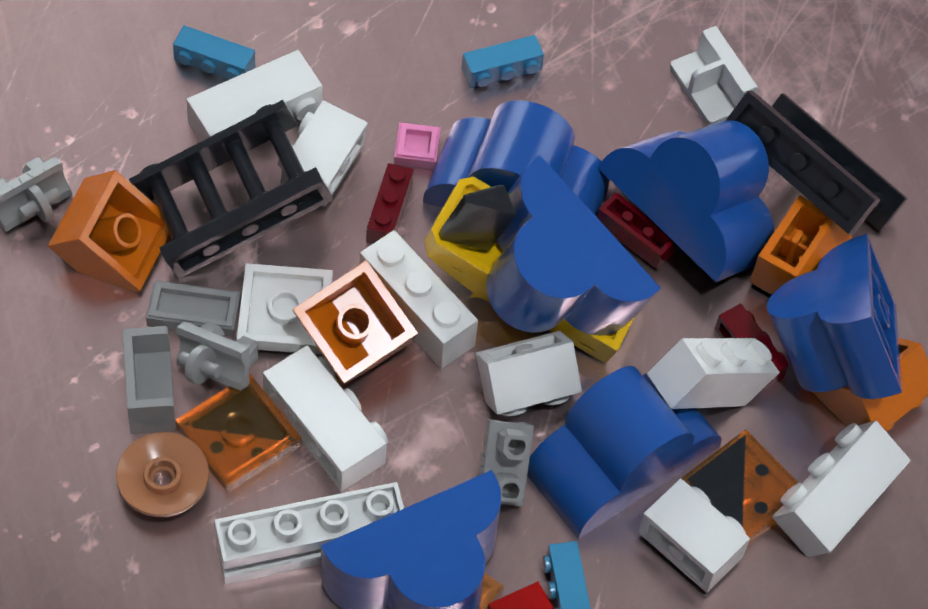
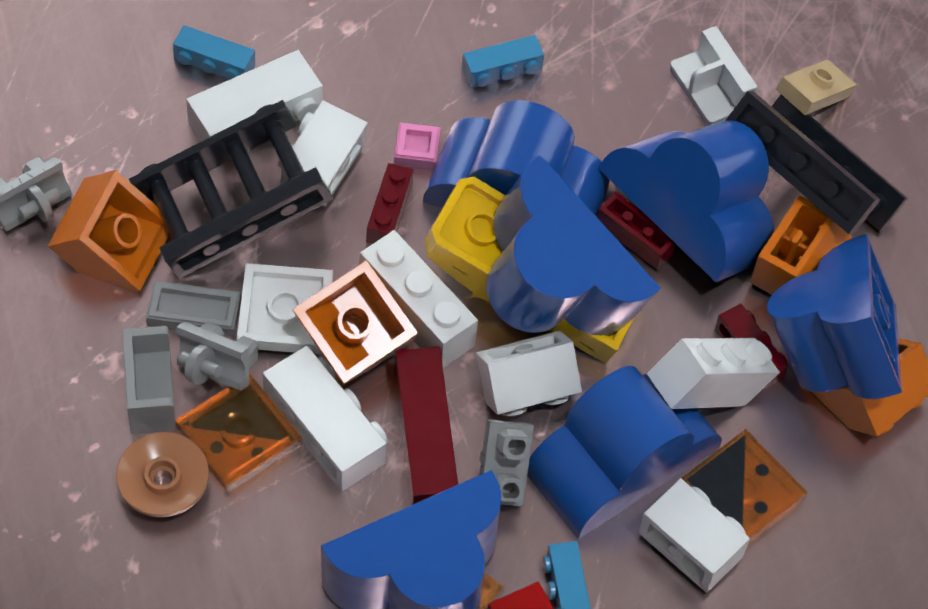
white brick [214,482,404,585] -> none
black slope [438,185,516,250] -> none
white brick [772,420,911,558] -> none
none -> dark red brick [394,347,458,506]
none -> tan plate [776,59,857,115]

